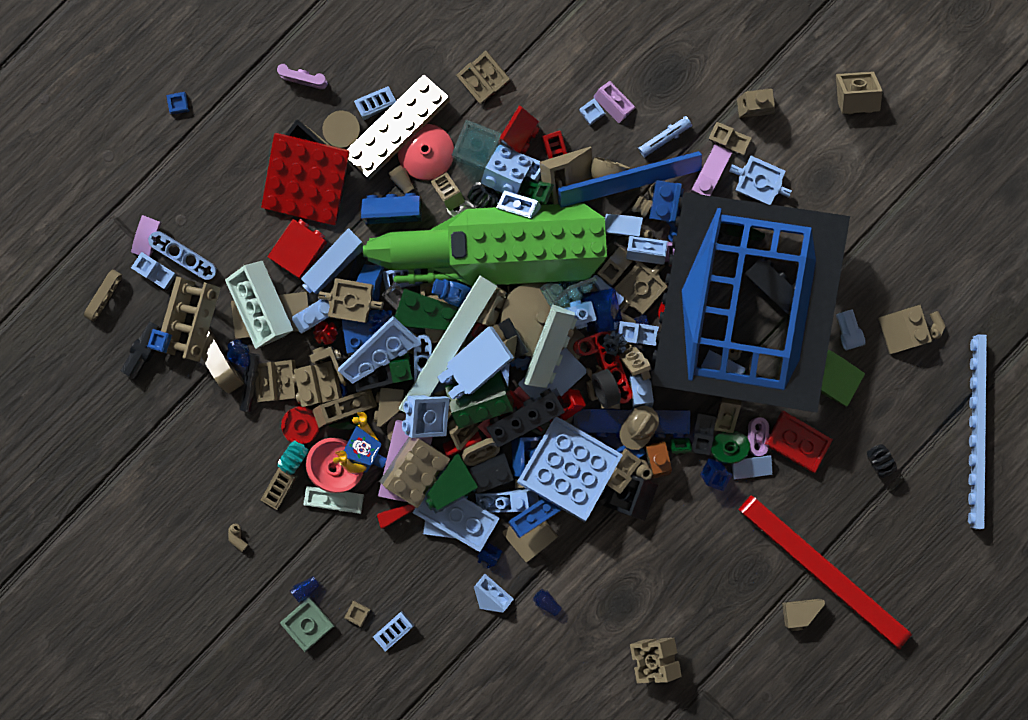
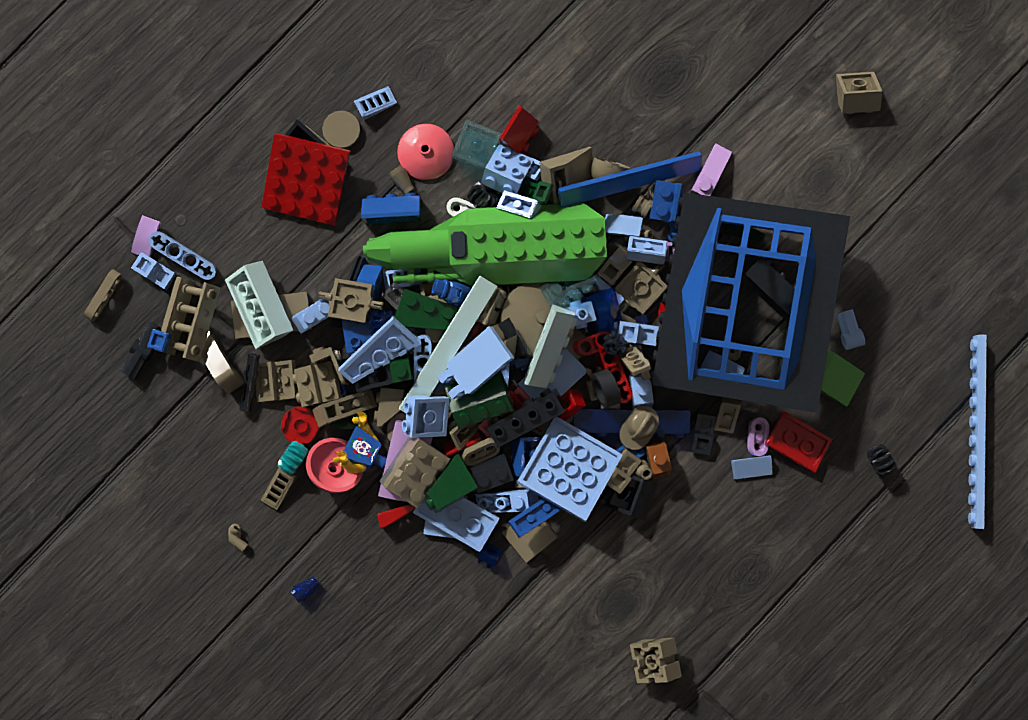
blue tile [166,92,190,115] -> none
clear blue animal [227,340,250,367] -> none
red brick [267,219,327,280] -> none
lavender plate [277,64,327,89] -> none
sand green plate [280,597,335,652] -> none
light blue slope [301,228,364,294] -> none
light aqua tile [304,486,364,514] -> none
red gear [313,321,338,345] -> none
dark tan tile [344,601,371,627] -> none
plate [347,75,450,180] -> none
light blue slope [373,611,414,651] -> none
dark tan slope [431,172,465,211] -> none
dark tan slope [456,50,511,104] -> none
light blue slope [474,574,514,613] -> none
clear blue cone [533,589,562,616] -> none
red slope [541,131,567,159] -> none
light blue tile [579,98,605,125] -> none
lavender slope [594,81,636,123] -> none
light blue pin [638,116,692,158] -> none
dark green slope [670,438,692,456] -> none
clear blue brick [700,459,732,491] -> none
dark tan slope [708,122,752,157] -> none
dark green dish [711,431,750,464] -> none
light blue plate [729,156,792,205] -> none
dark tan torso [737,89,775,118] -> none
red beam [738,495,912,649] -> none
dark tan slope [782,599,825,631] -> none
dark tan slope [878,305,932,354] -> none
dark tan arm [929,311,945,339] -> none

